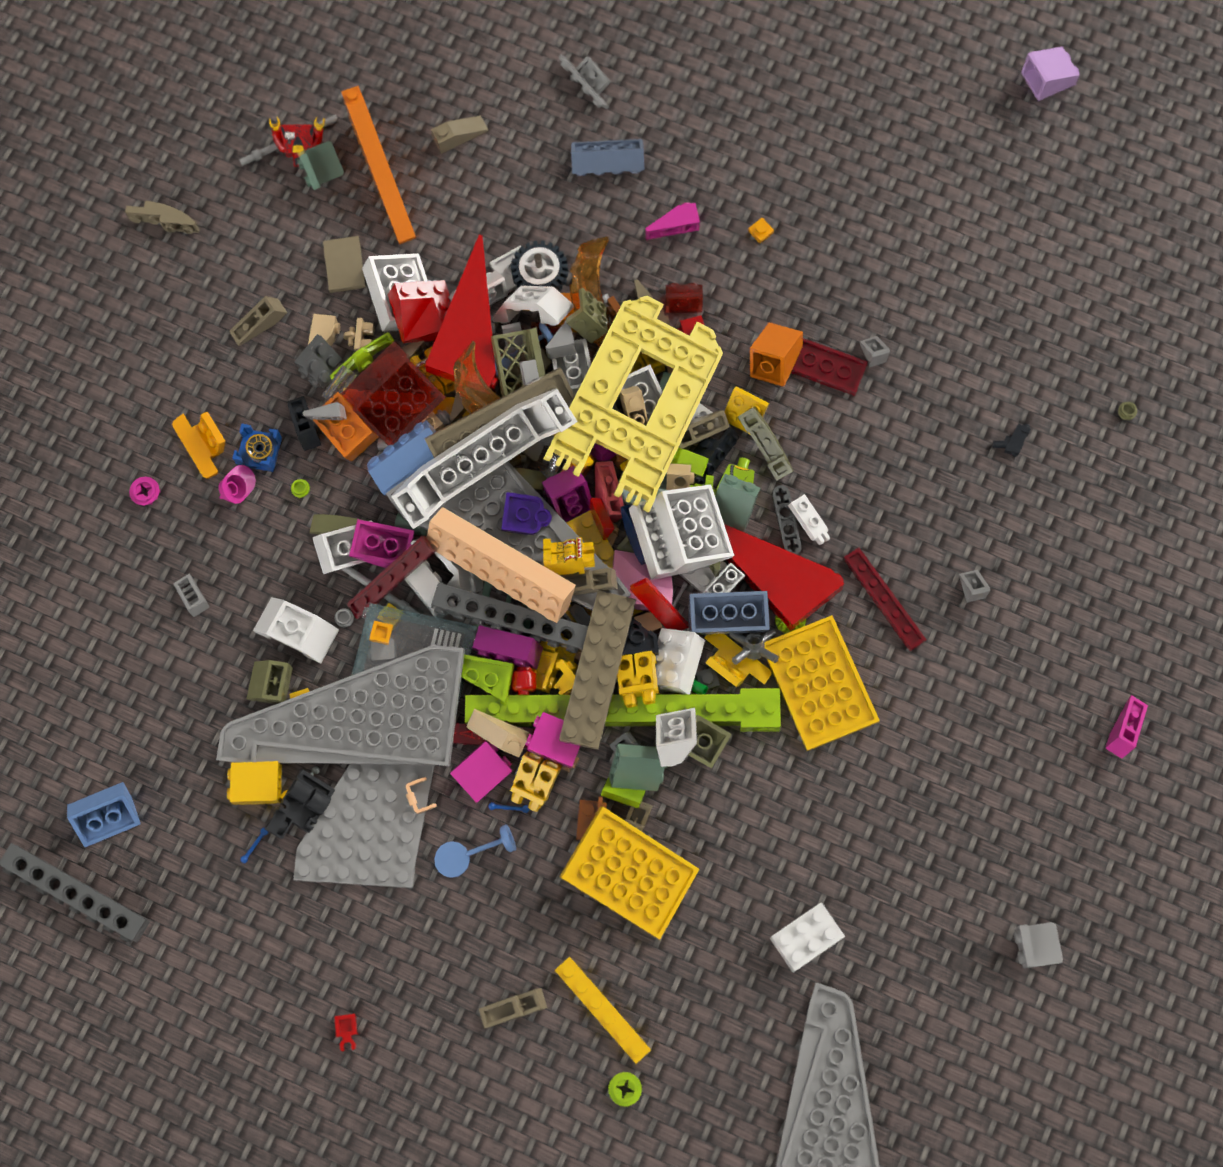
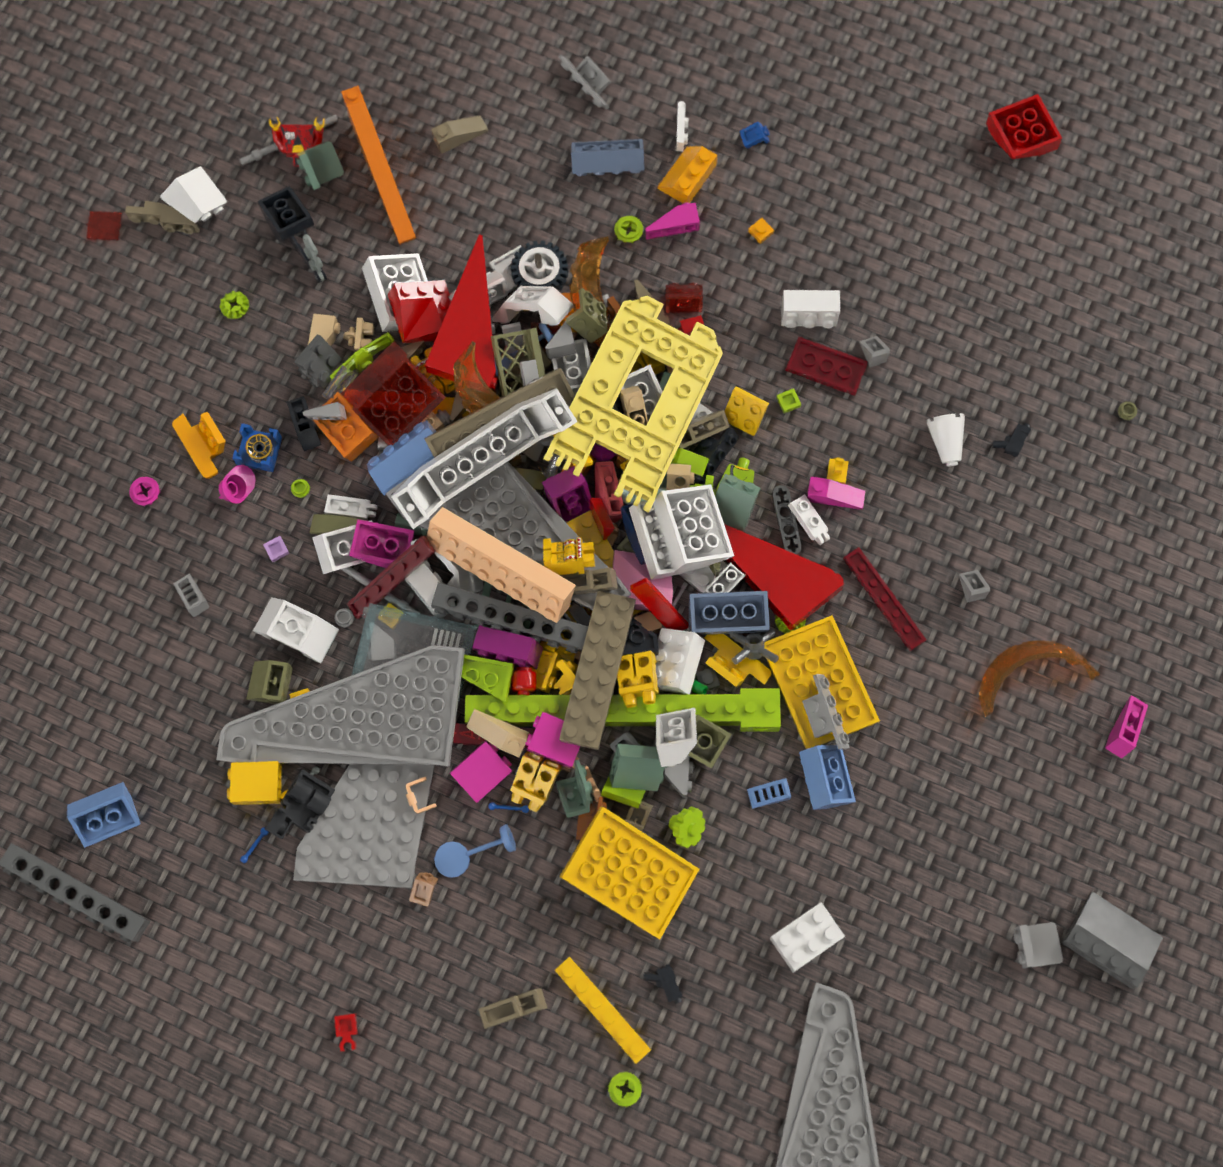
dark tan slope [229,296,287,346] -> none
dark tan tile [323,236,366,293] -> none
light orange plate [369,621,393,645] -> none
dark purple plate [501,492,552,535] -> none
olive slope [738,407,793,481] -> none
orange slope [750,322,803,387] -> none
lavender slope [1021,47,1080,101] -> none
none -> clear red piece [86,211,122,241]
none -> white slope [160,166,227,223]
none -> lime gear [220,290,249,319]
none -> black slope [257,186,327,283]
none -> lavender plate [263,536,290,562]
none -> white hinge [324,495,378,520]
none -> medium nougat bracket [409,872,438,907]
none -> sand green bracket [556,759,593,818]
none -> light nougat piece [585,766,602,802]
none -> lime gear [614,216,643,244]
none -> black piece [643,964,683,1005]
none -> light orange slope [657,146,717,203]
none -> light grey slope [664,756,693,798]
none -> lime plant [669,807,705,848]
none -> white hinge [677,101,688,152]
none -> blue bracket [740,121,770,149]
none -> medium blue slope [747,778,791,809]
none -> lime plate [776,388,801,414]
none -> white brick [781,290,840,328]
none -> medium blue slope [799,745,856,810]
none -> light grey bracket [802,674,850,750]
none -> dark pink slope [807,477,865,510]
none -> yellow brick [826,457,849,484]
none -> white cone [926,413,965,467]
none -> clear orange windscreen [978,640,1100,716]
none -> red slope [986,94,1062,159]
none -> slope [1061,891,1163,989]

